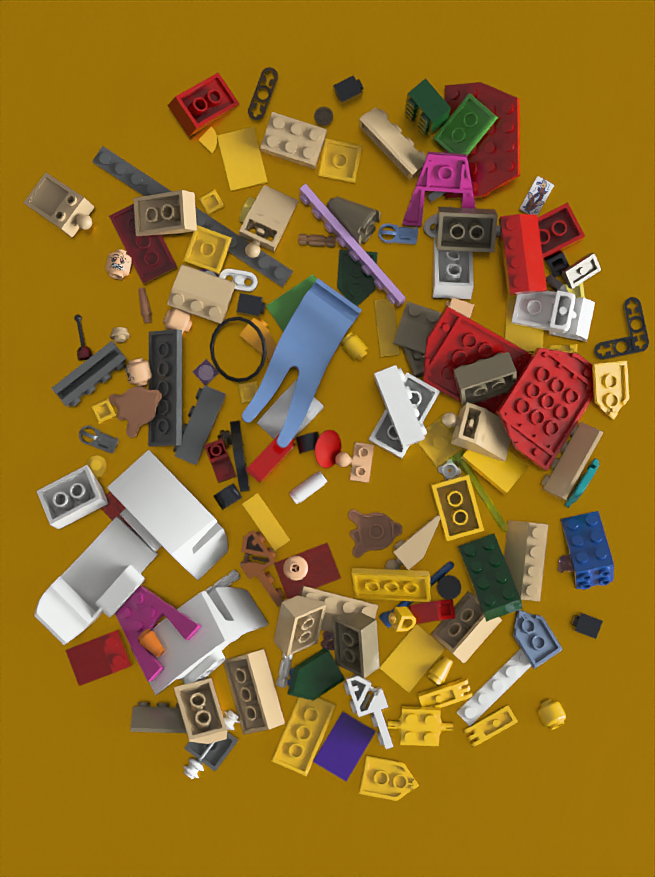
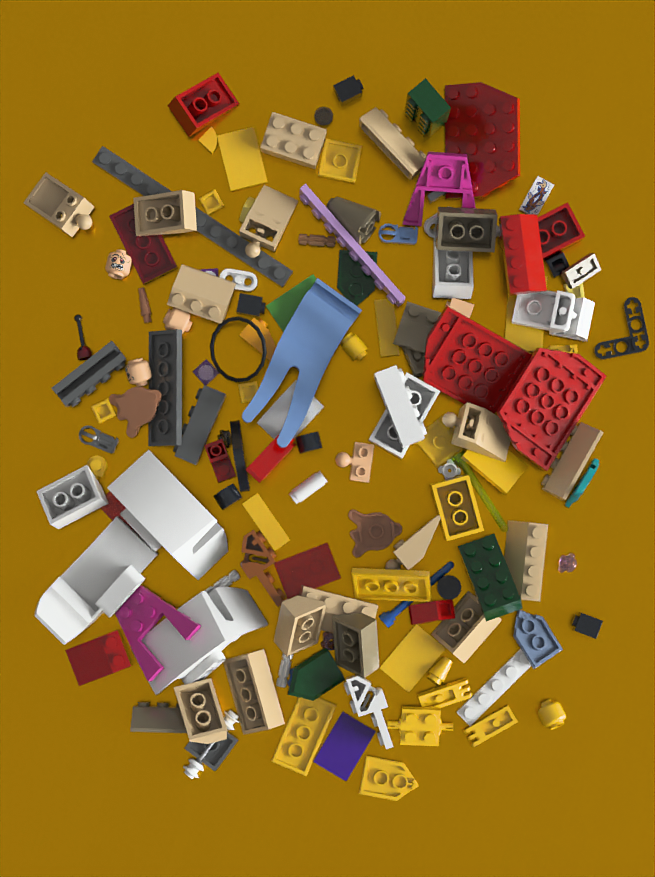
tan plate [110,327,130,343] -> none
orange cone [138,629,165,658] -> none
yellow plate [183,225,232,274] -> none
dark brown beam [248,67,278,122] -> none
light nougat head [283,556,308,581] -> none
red piece [315,430,342,468] -> none
yellow plate [389,607,416,632] -> none
bright green tile [433,93,498,156] -> none
dark tan slope [454,352,517,406] -> none
dark grey tile [546,274,568,292] -> none
blue bracket [561,511,614,590] -> none
yellow tile [592,361,629,420] -> none

